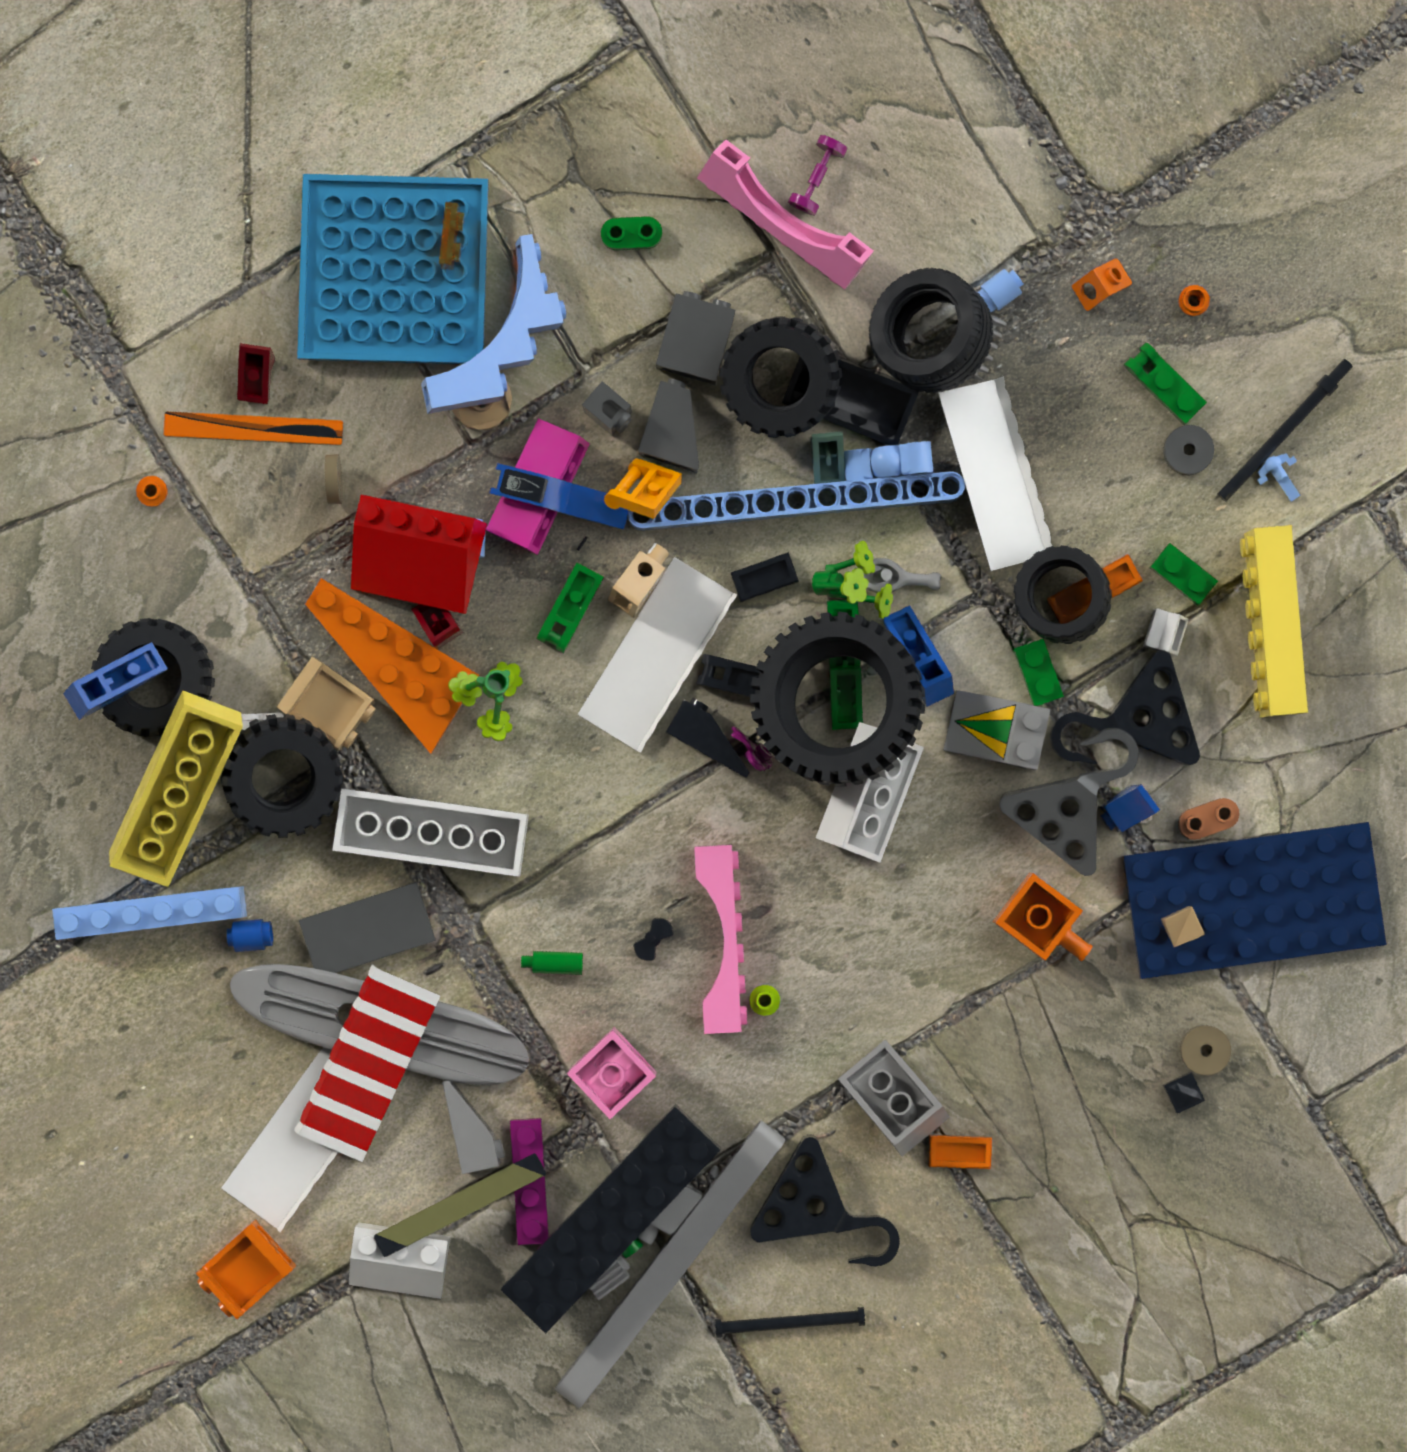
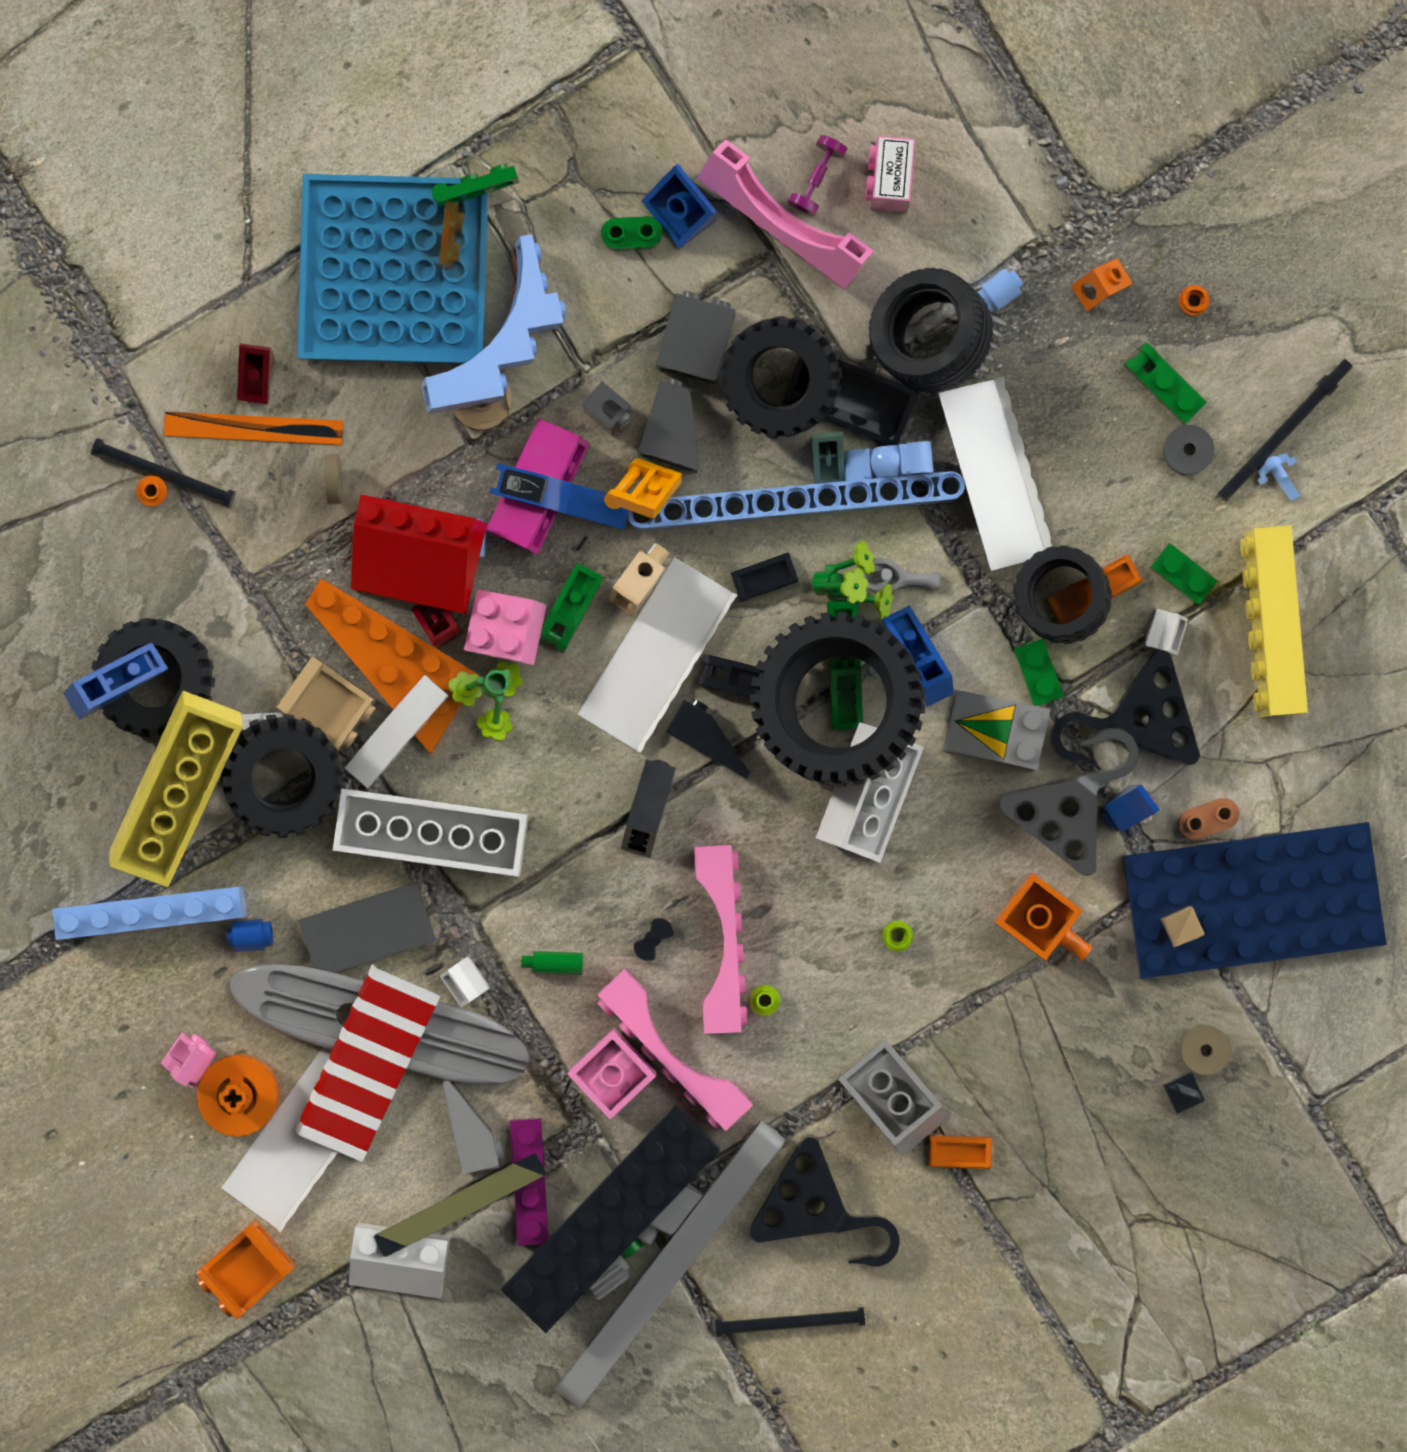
magenta plate [731,726,773,772] -> none
none -> black bar [91,438,236,508]
none -> bright pink cylinder [161,1032,216,1089]
none -> orange piece [197,1054,281,1137]
none -> white slope [345,675,448,788]
none -> green plate [432,164,520,207]
none -> white piece [440,956,490,1008]
none -> bright pink brick [464,589,547,666]
none -> bright pink arch [597,968,753,1131]
none -> black slope [621,759,676,857]
none -> blue slope [641,164,717,249]
none -> brick [865,136,915,212]
none -> lime plate [882,920,913,952]

